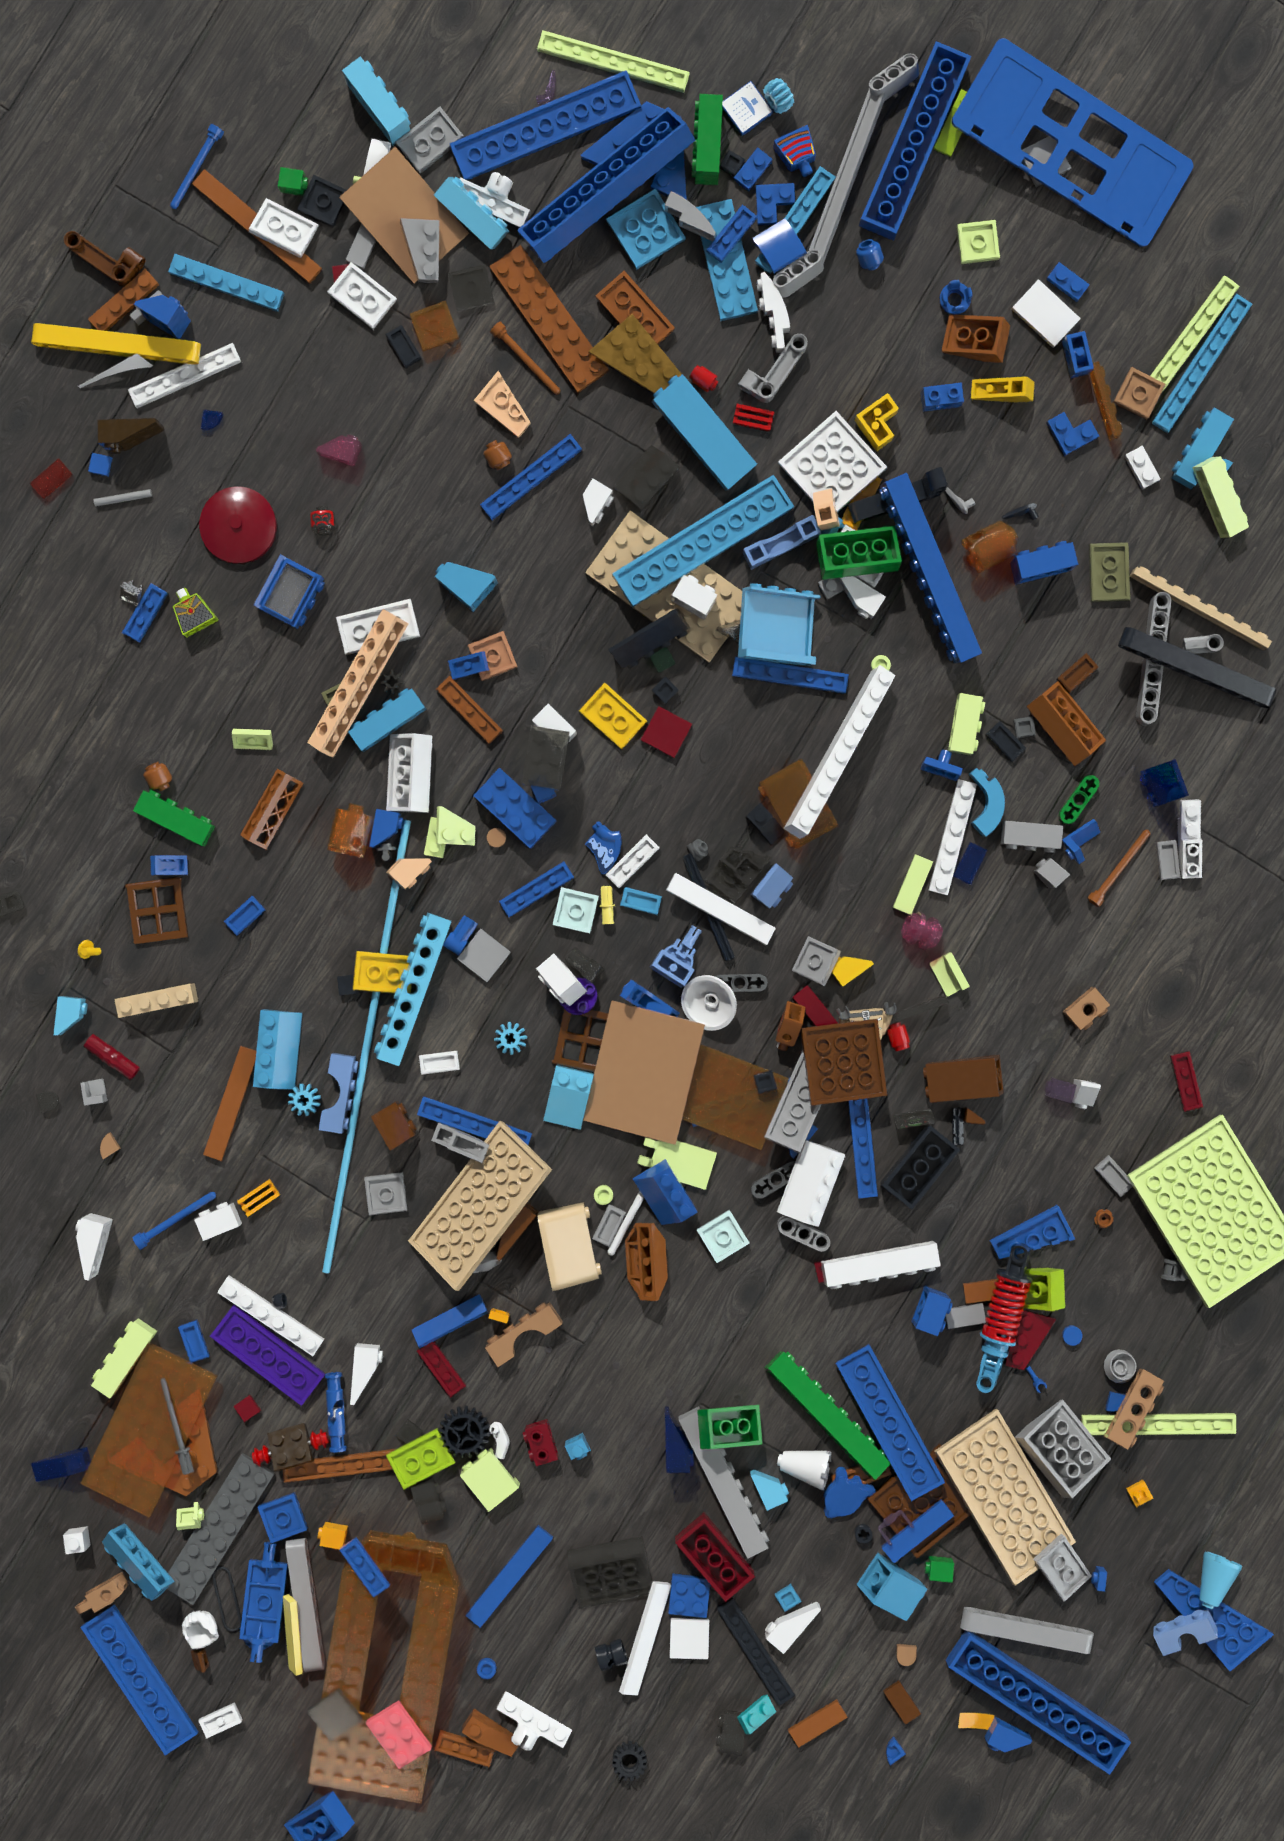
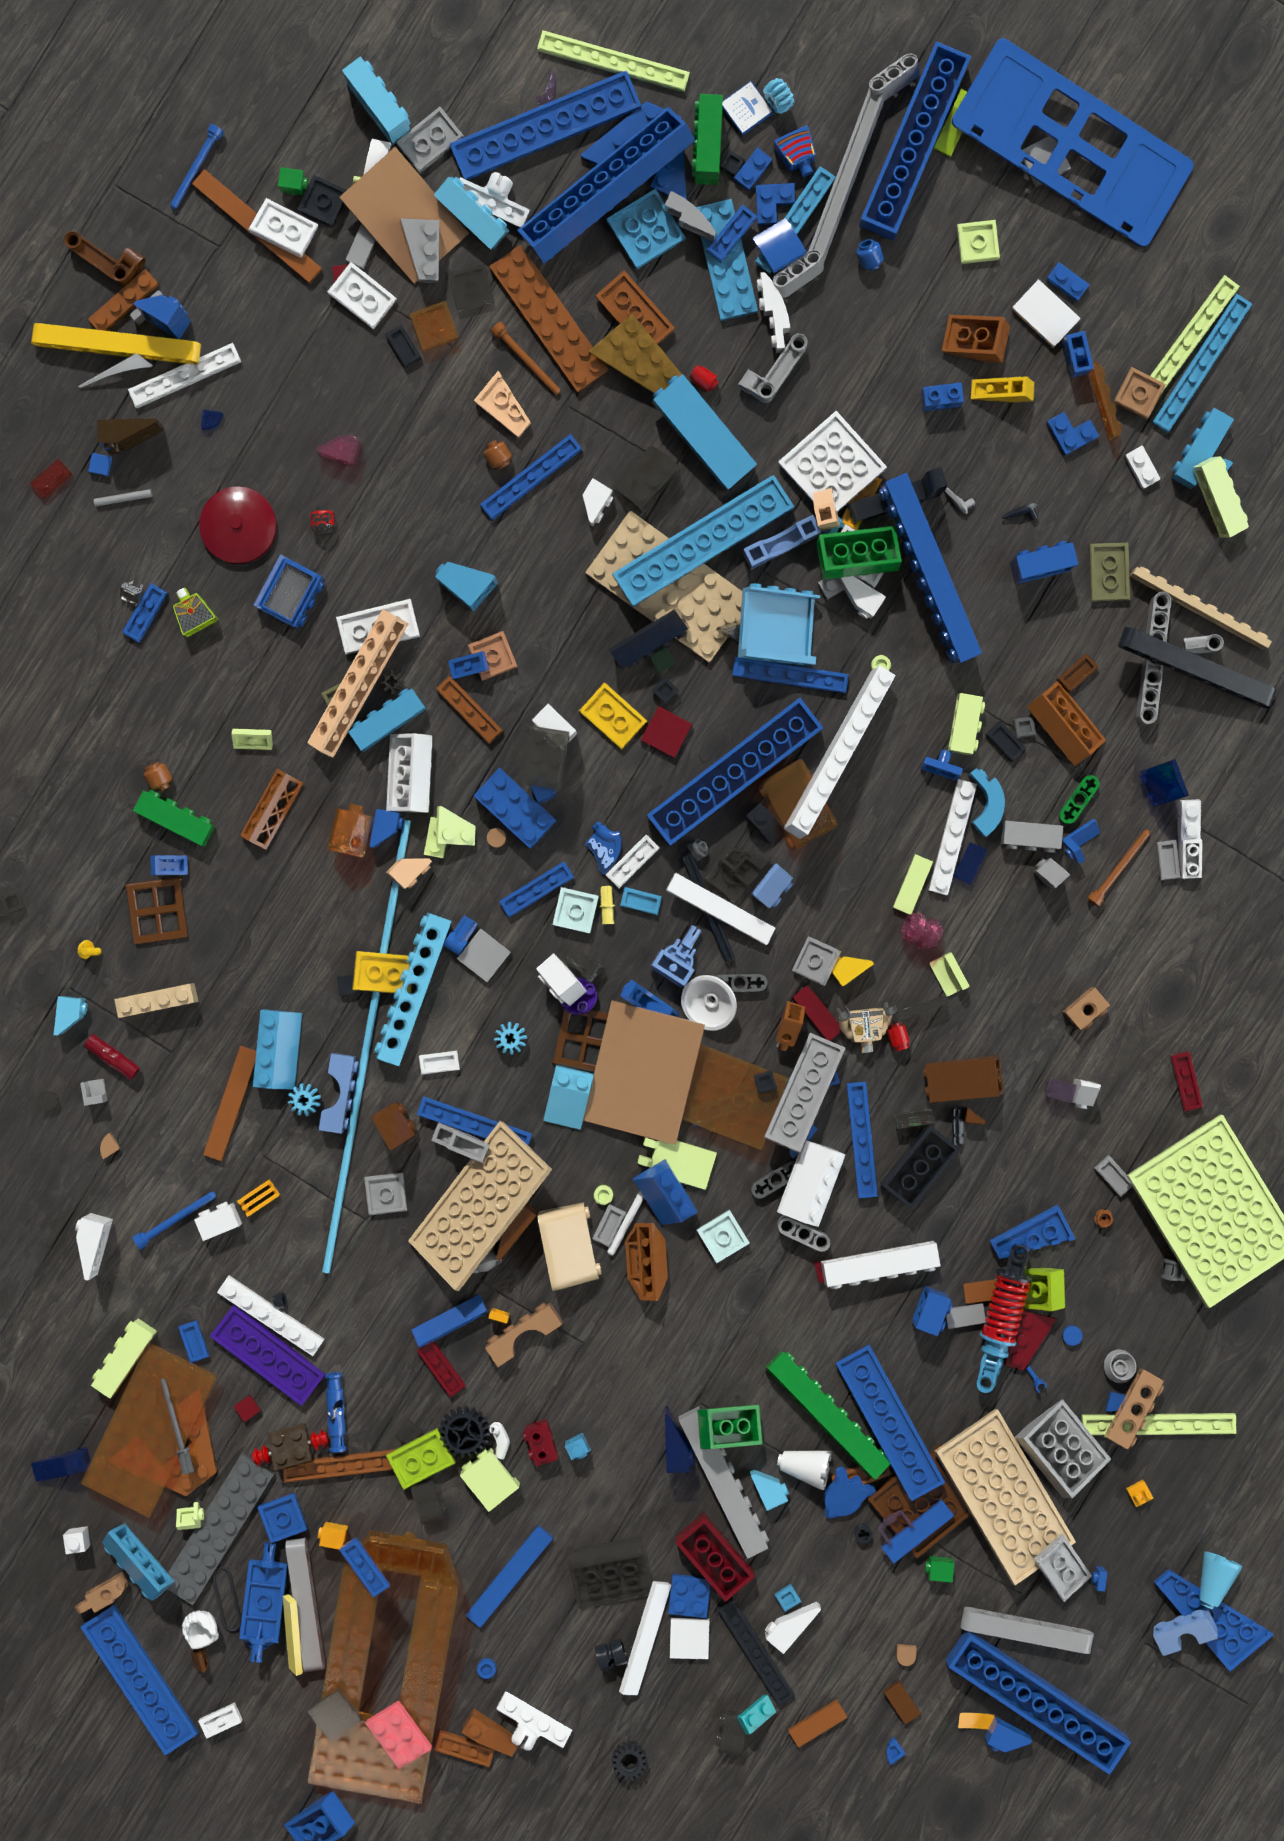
dark azure plate [168,254,284,311] -> none
blue tile [224,896,266,936] -> none
white slope [350,1343,383,1405] -> none
dark grey plate [376,843,396,861] -> none
white brick [671,575,717,620] -> none
red tile [733,404,774,432] -> none
reddish brown plate [801,1019,887,1106] -> none
yellow brick [854,393,899,452] -> none
dark azure slope [857,1553,927,1621] -> none
blue piece [940,280,972,315] -> none
clear orange cylinder [961,520,1018,573] -> none
none -> blue brick [647,698,823,846]

